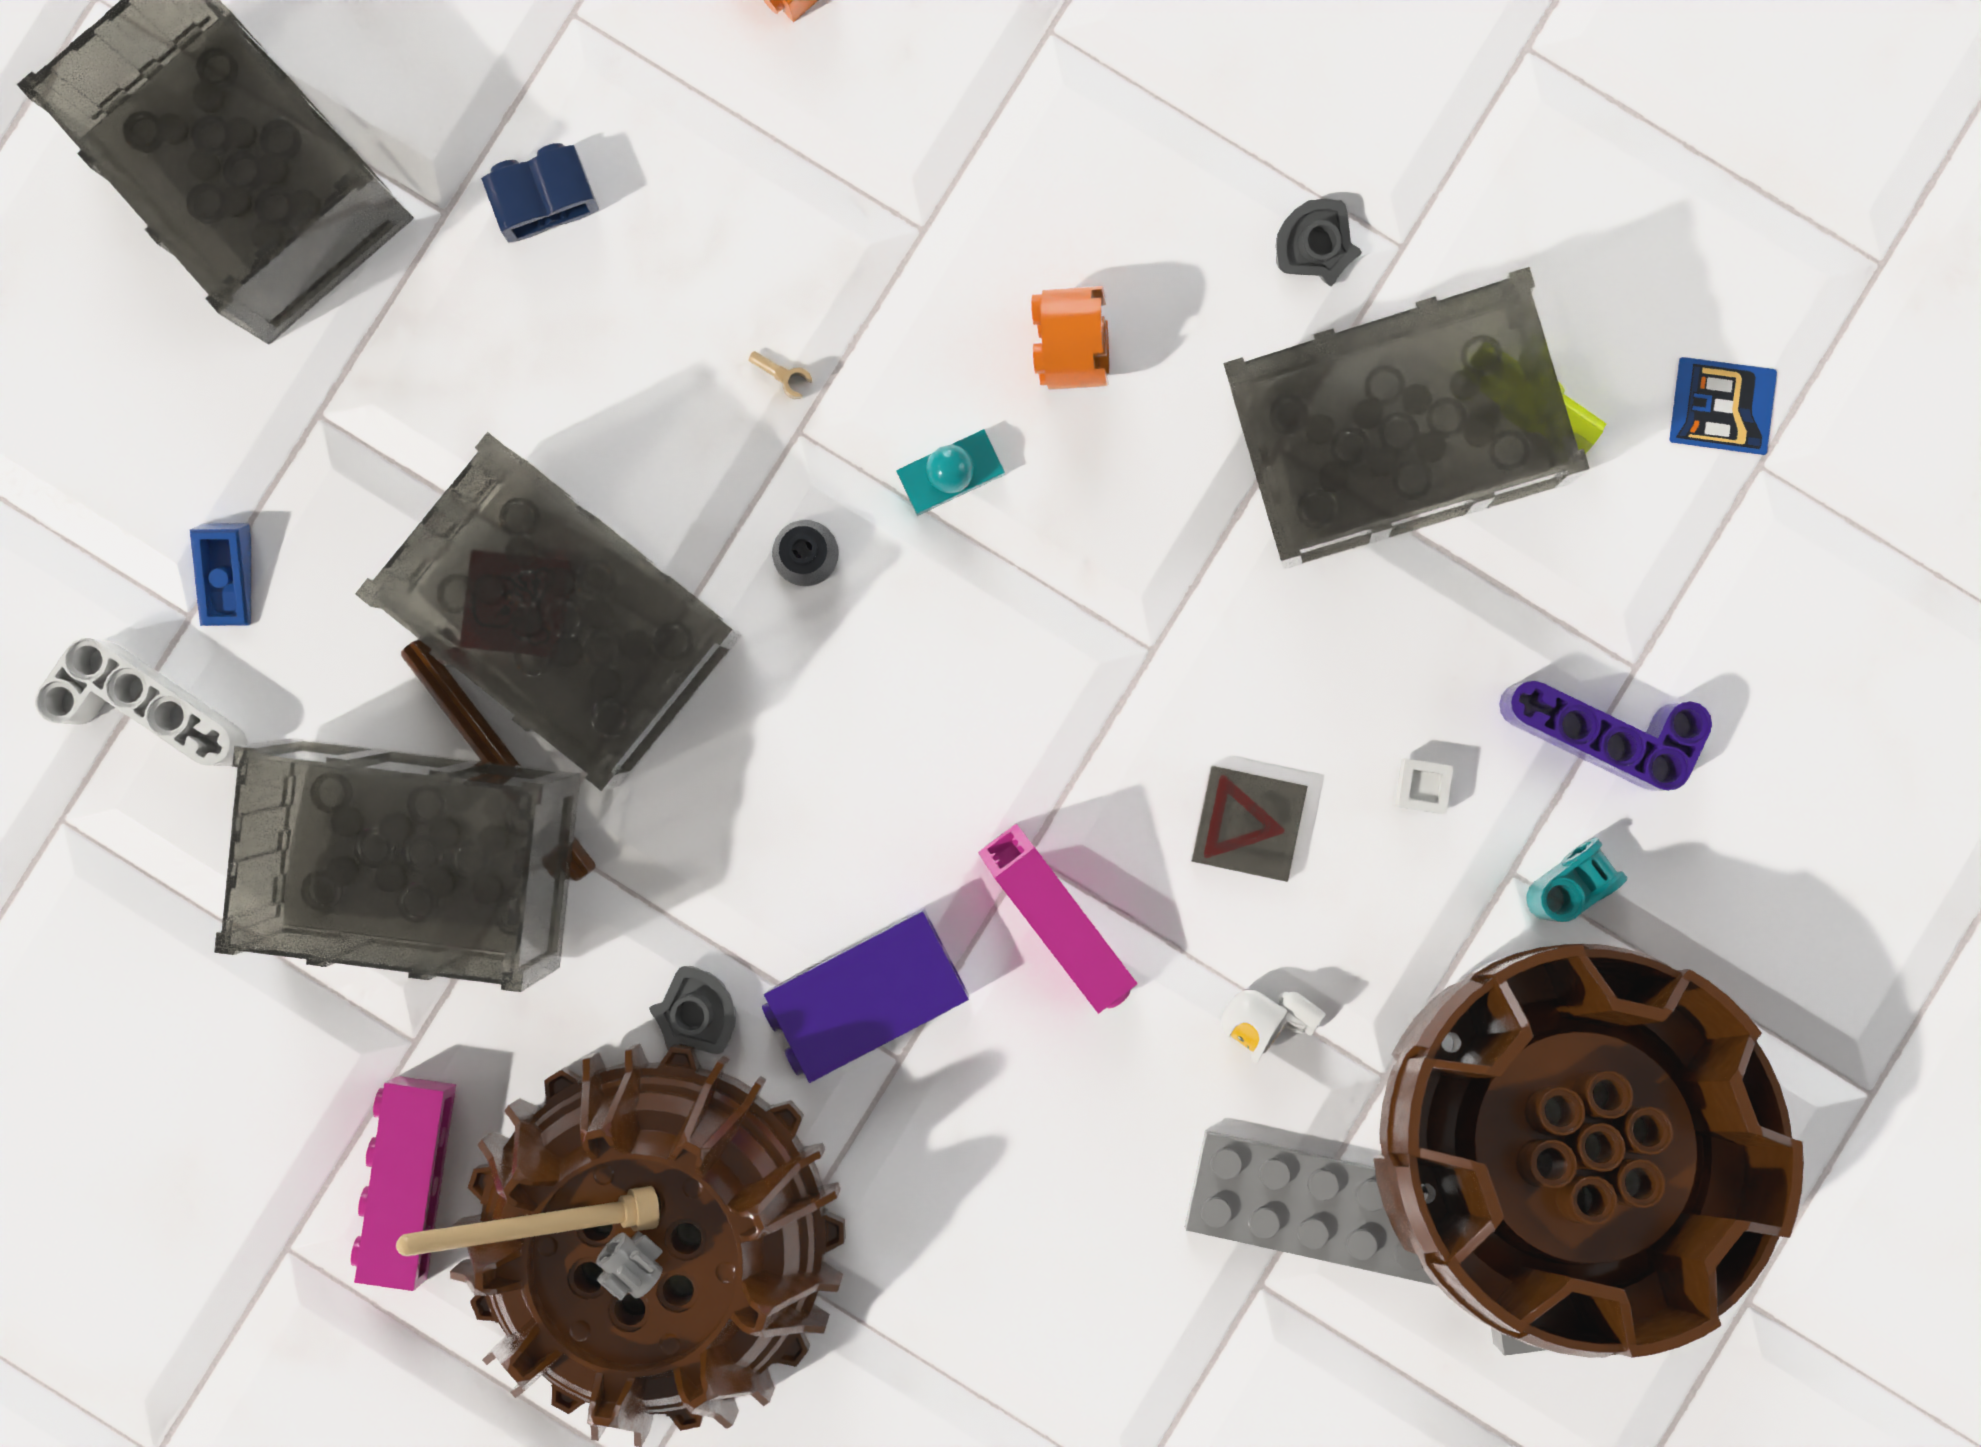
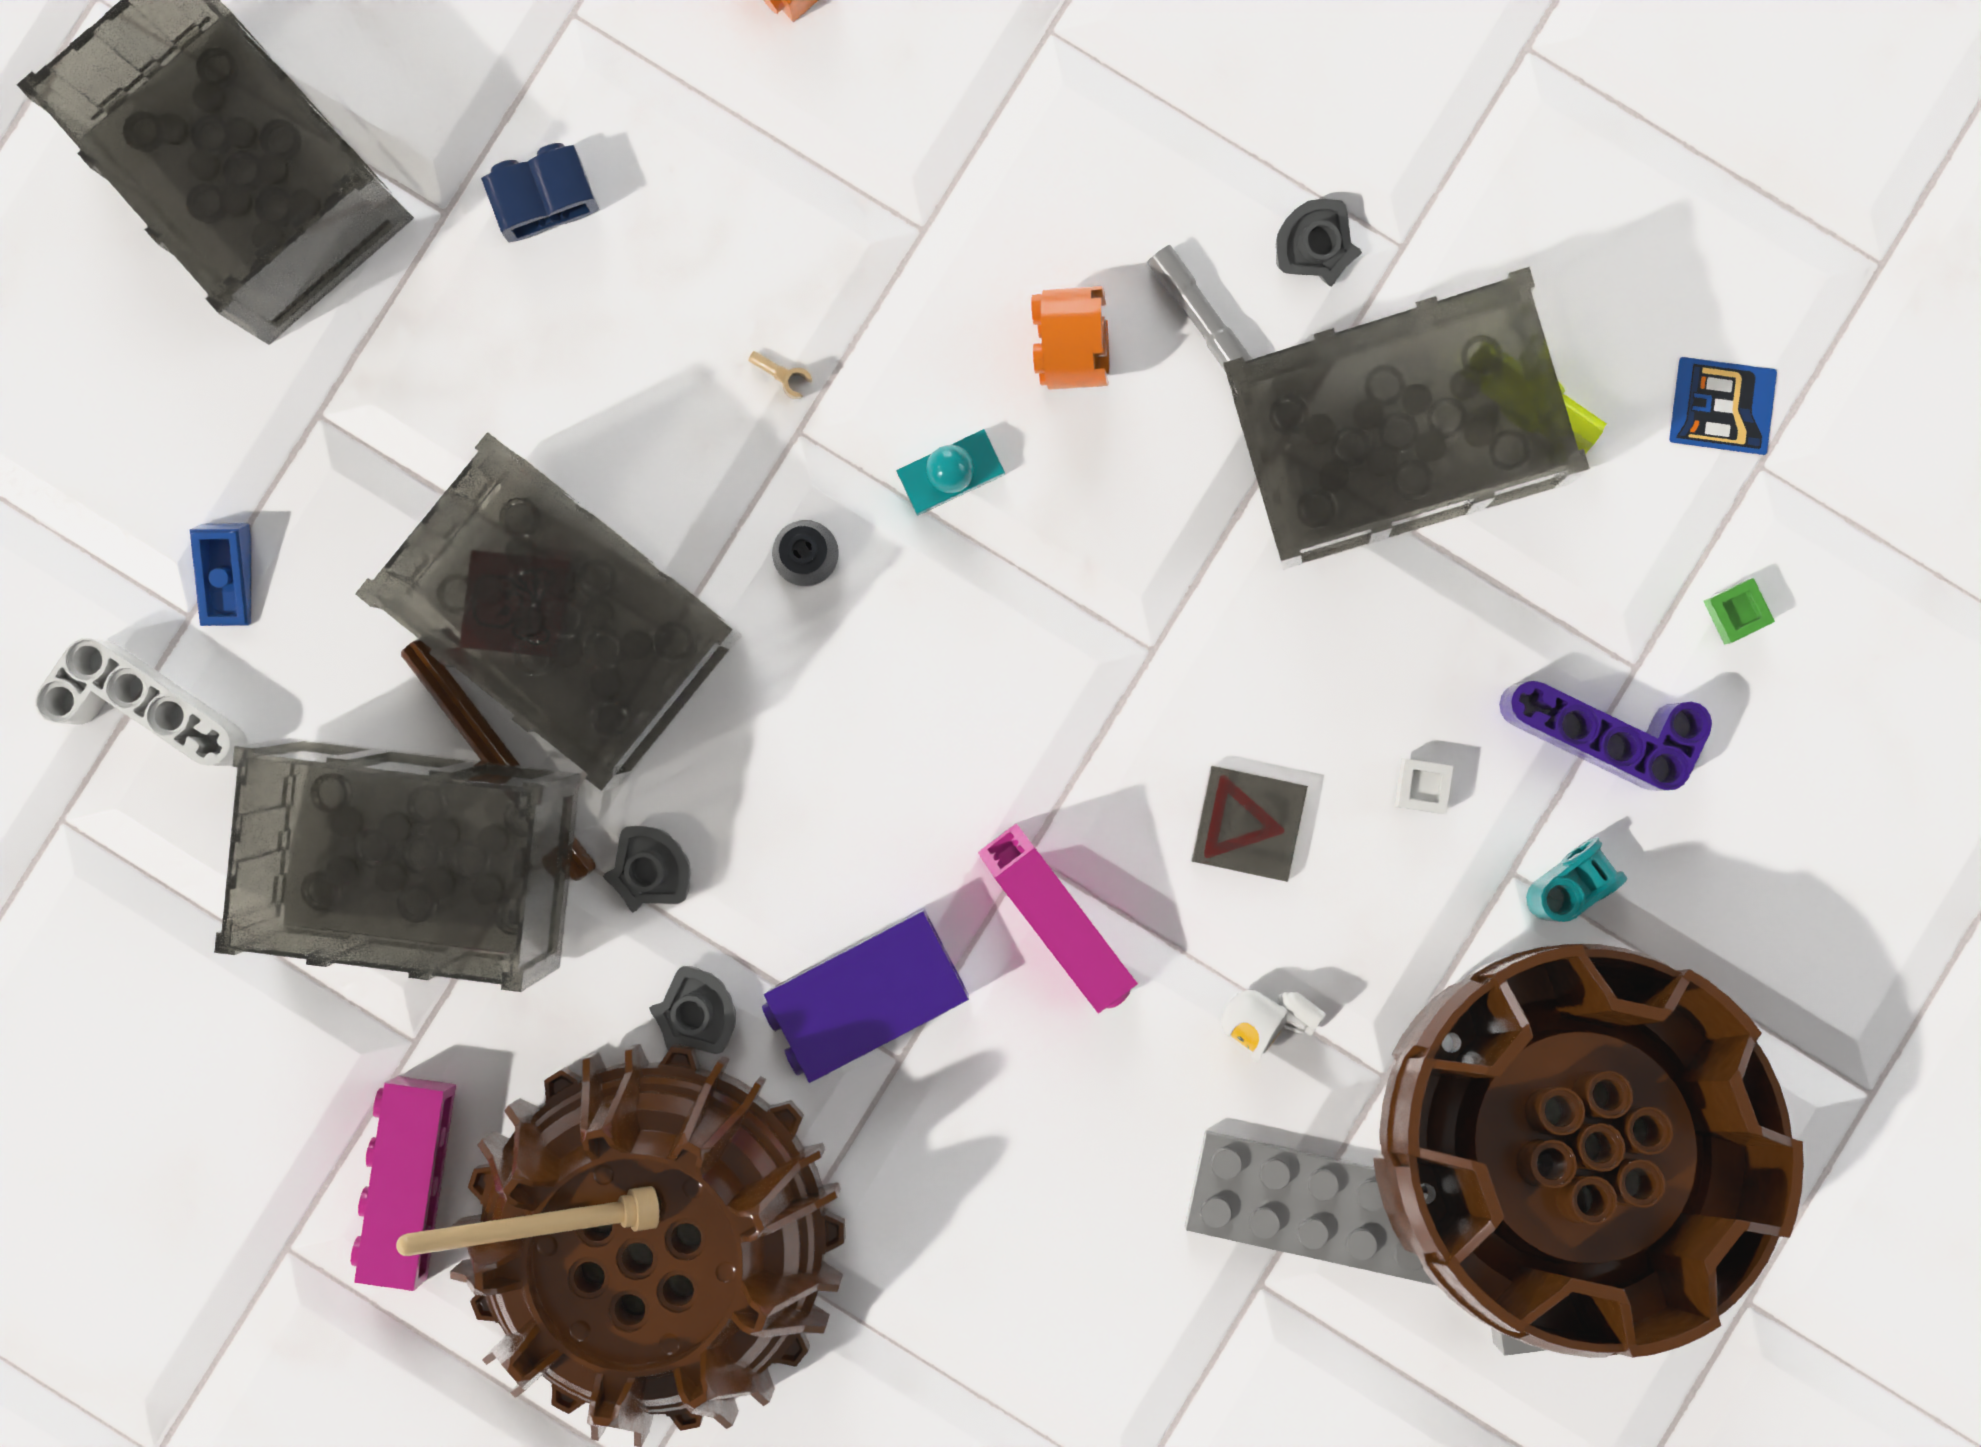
light grey gear [596,1231,663,1300] -> none
none -> dark grey animal [603,825,691,913]
none -> light grey piece [1147,245,1255,381]
none -> bright green plate [1703,578,1775,645]

